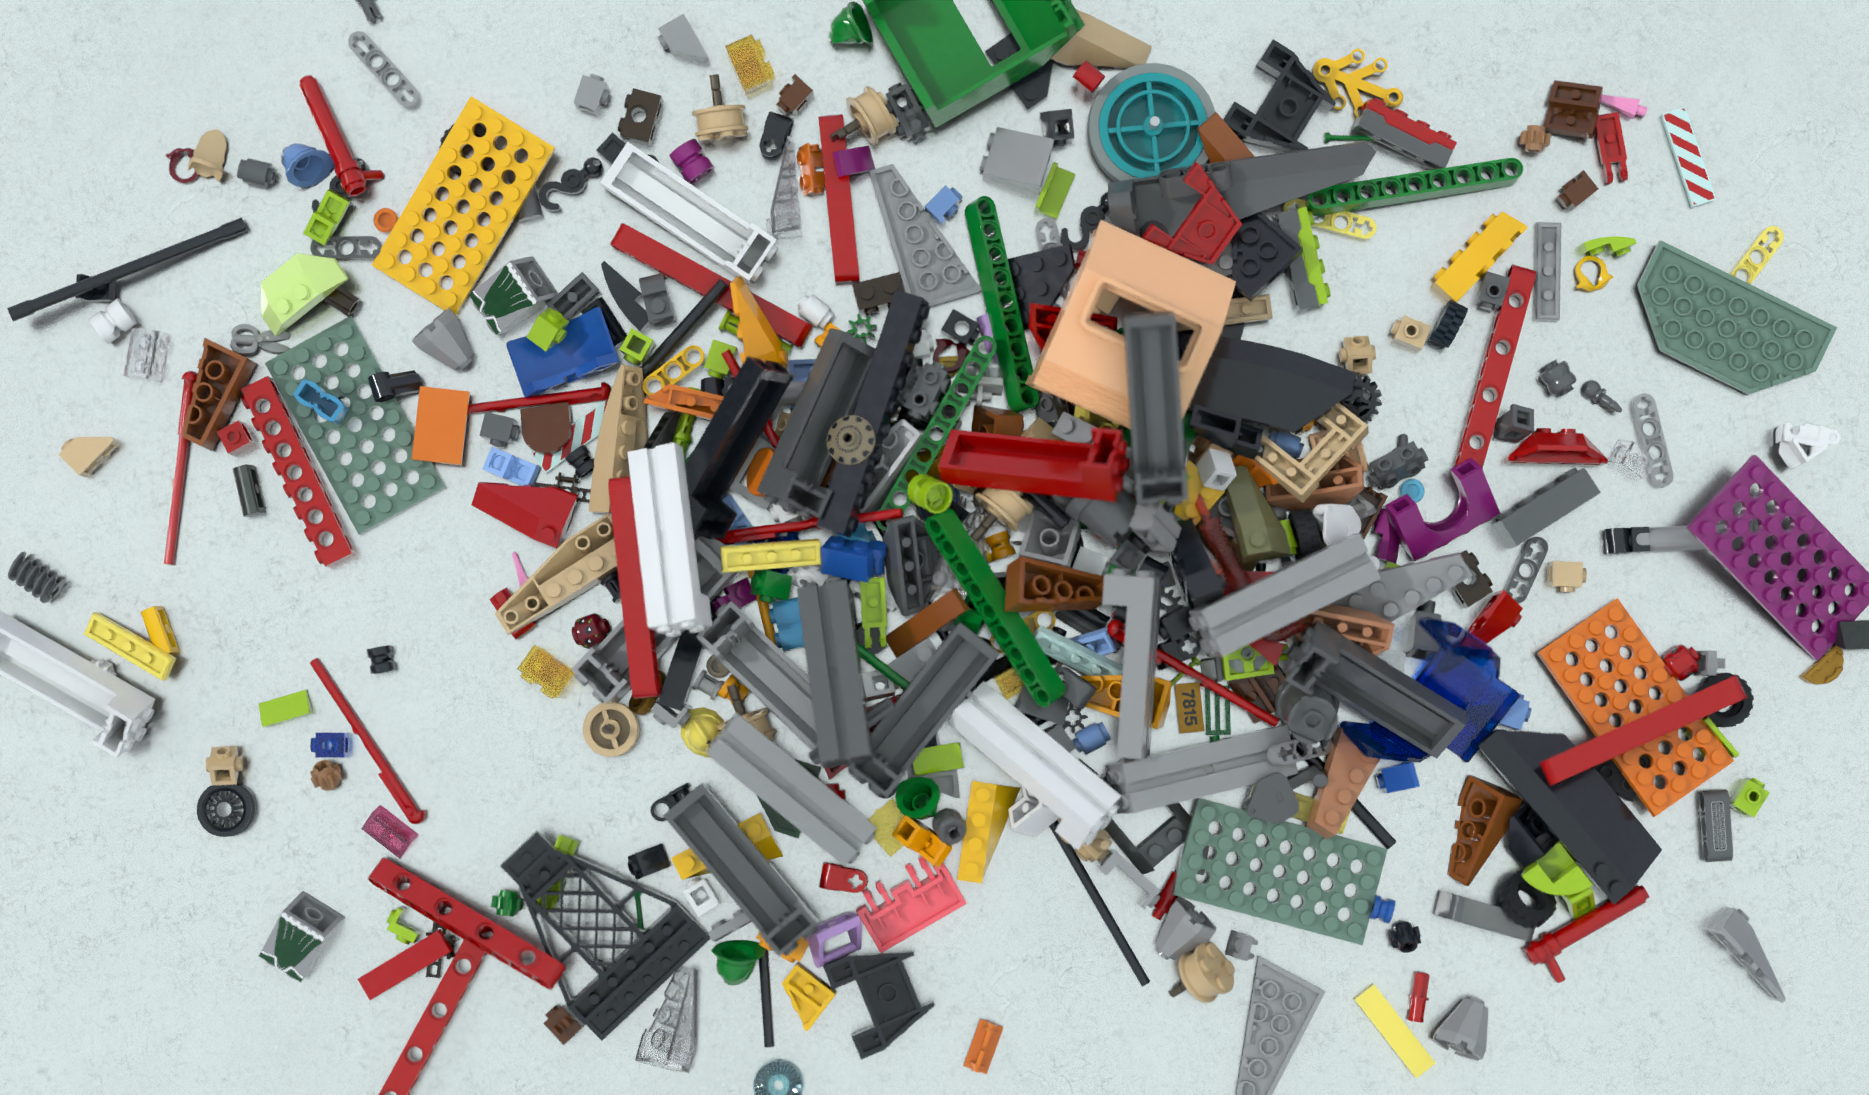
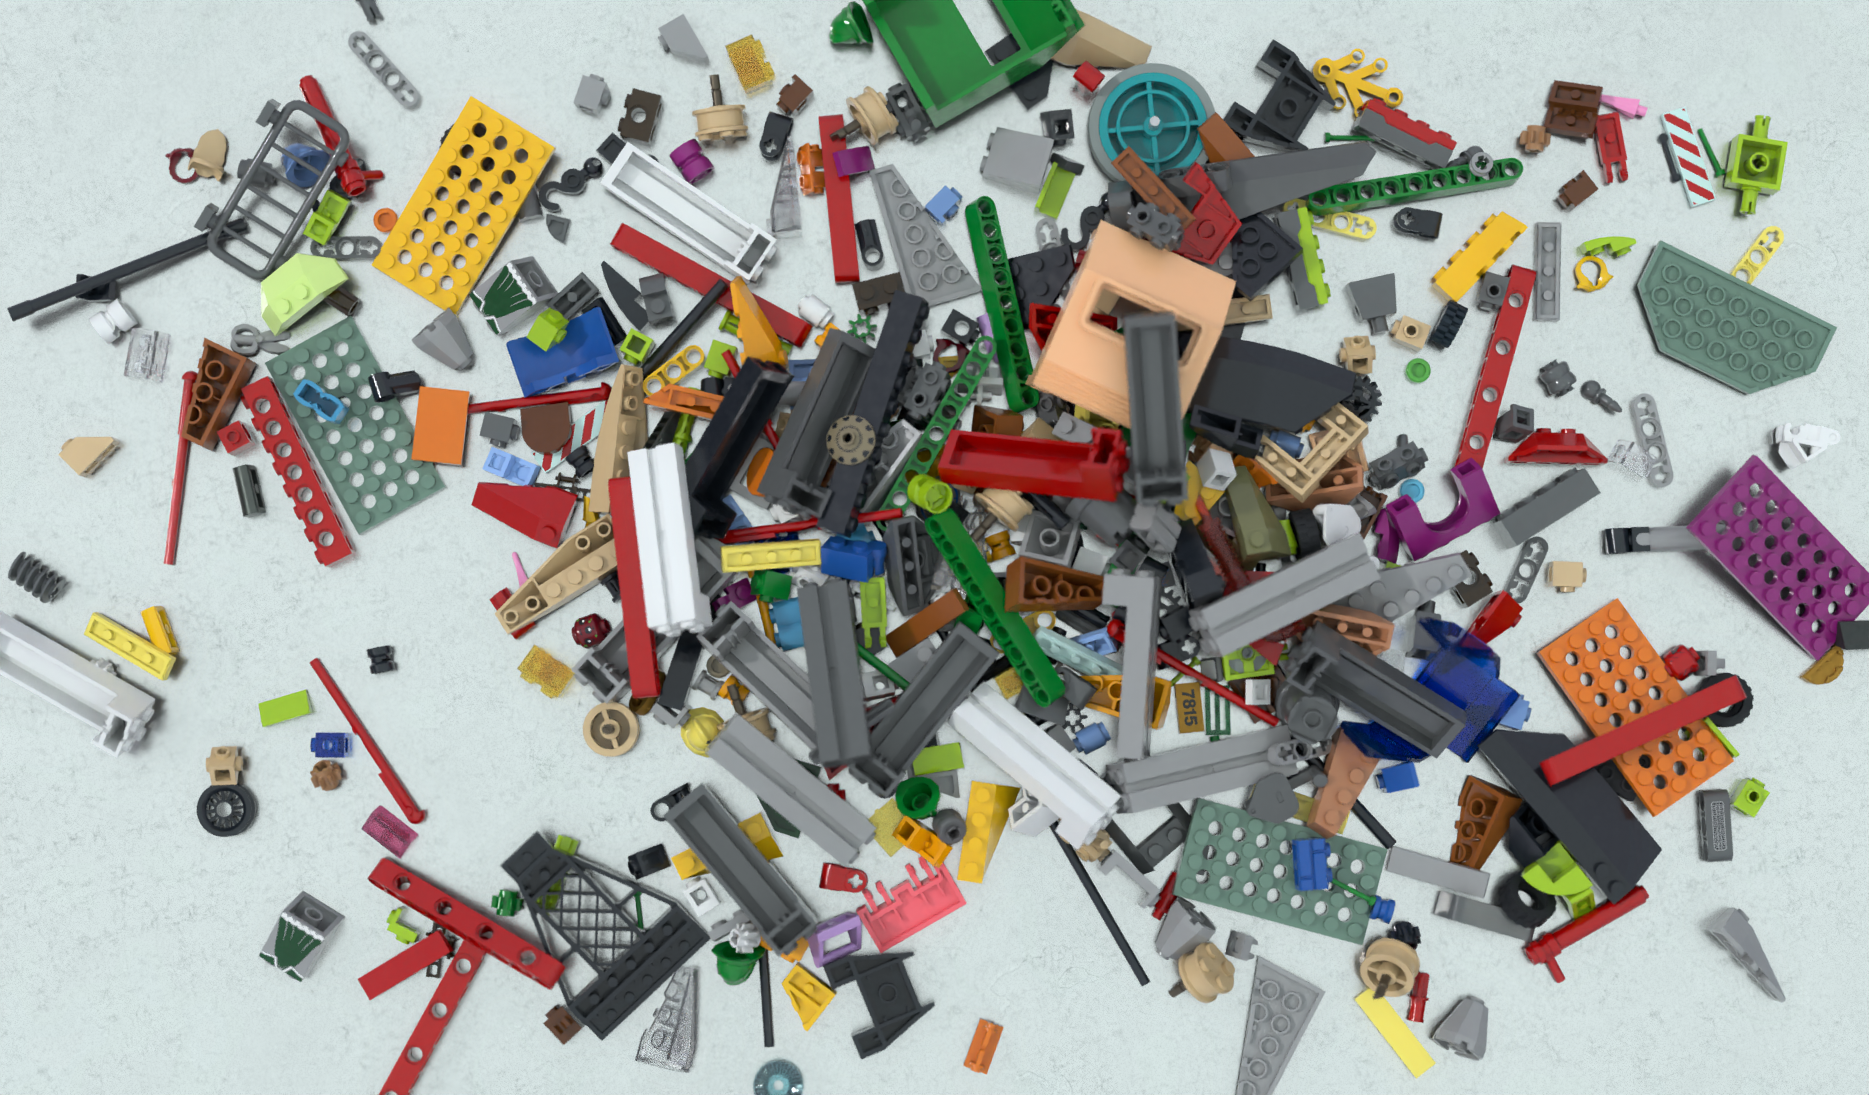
none -> dark grey bar [194,99,350,280]
none -> dark grey tile [546,214,571,244]
none -> yellow bar [582,496,599,528]
none -> white gear [729,923,761,953]
none -> black piece [854,219,885,271]
none -> dark grey tile [1050,153,1085,174]
none -> dark orange tile [1111,146,1197,231]
none -> dark grey brick [1126,202,1185,252]
none -> white plate [1245,679,1270,705]
none -> blue brick [1292,837,1332,891]
none -> green piece [1331,878,1376,906]
none -> dark grey torso [1345,273,1397,334]
none -> tan wheel [1360,937,1420,999]
none -> light grey tile [1387,846,1491,898]
none -> black piece [1393,207,1443,239]
none -> bright green tile [1405,358,1431,383]
none -> dark grey bar [1446,146,1484,168]
none -> light grey bush [1469,152,1493,177]
none -> black hinge [1657,133,1681,182]
none -> green piece [1698,128,1726,177]
none -> lime brick [1724,115,1788,215]

